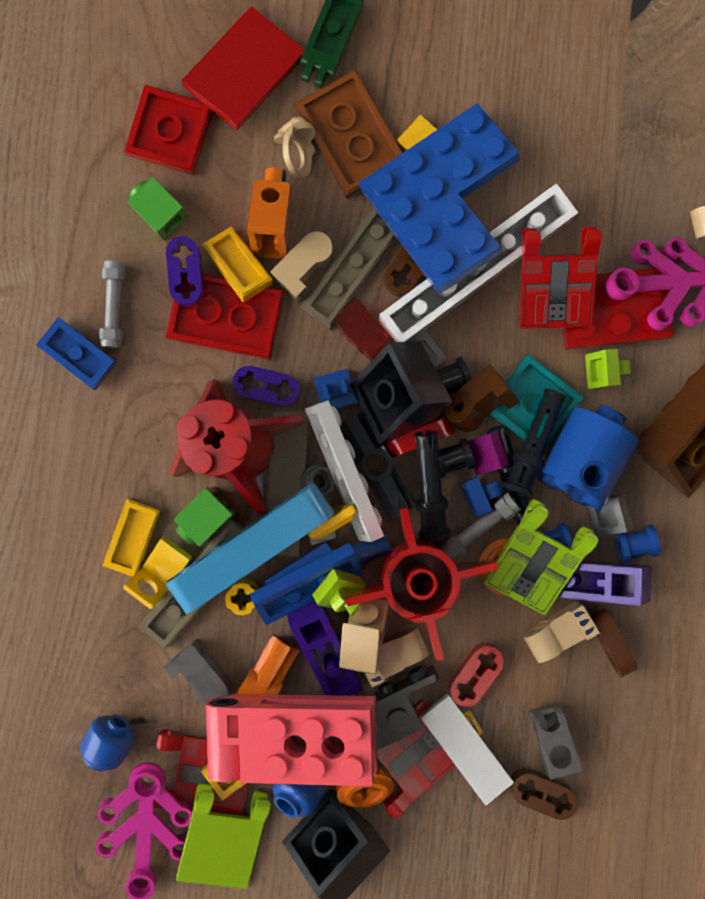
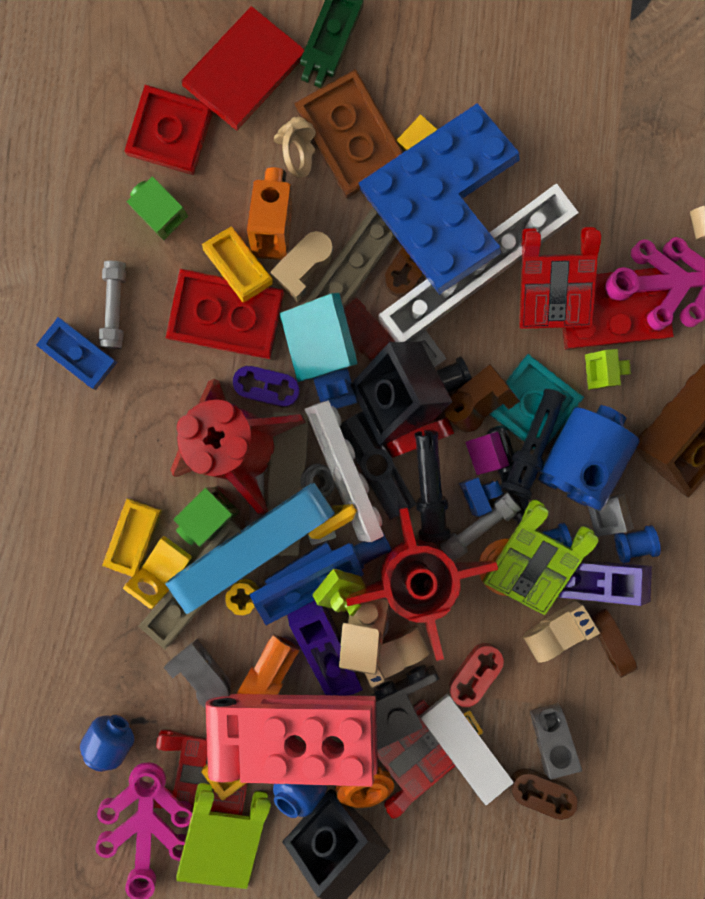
dark purple beam [166,236,204,307] -> none
black bush [439,438,475,478] -> none
none -> tile [279,293,358,382]

